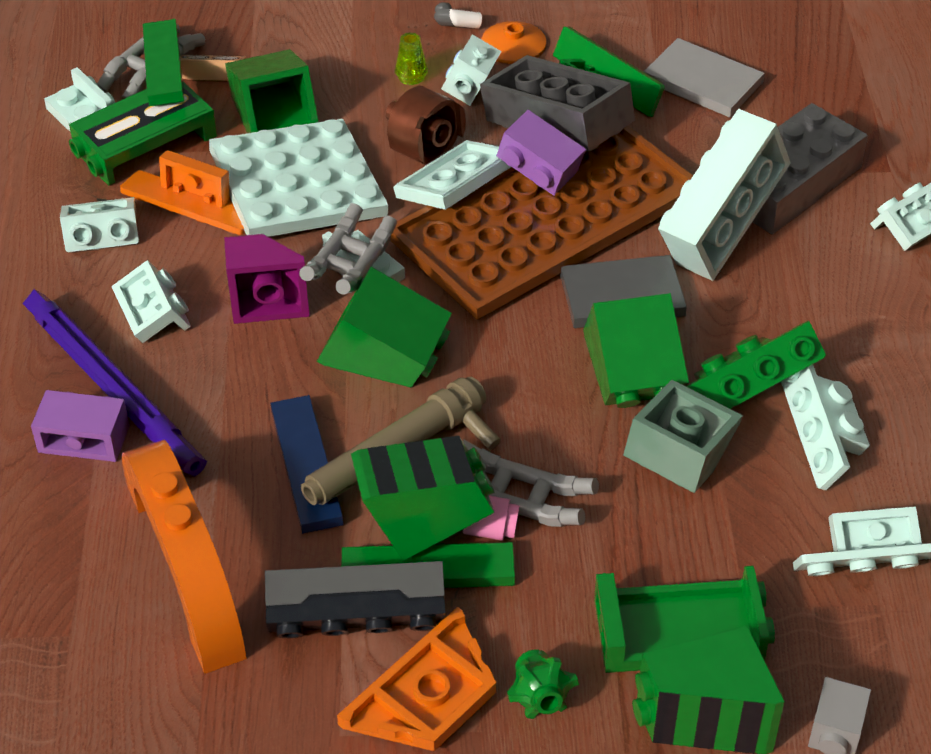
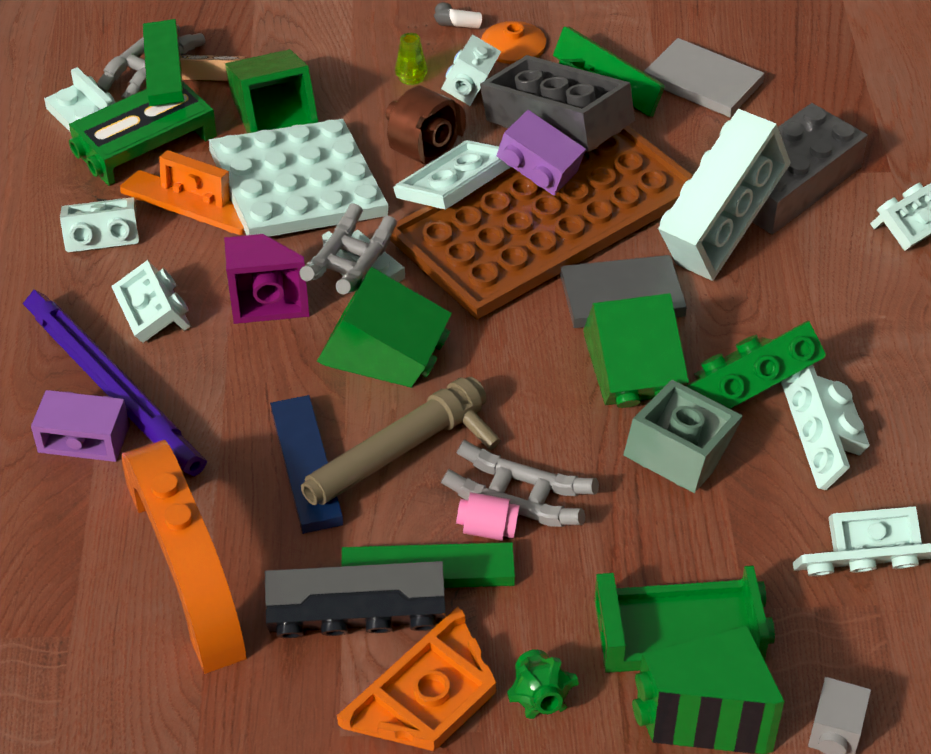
green slope [351,436,495,561] -> none

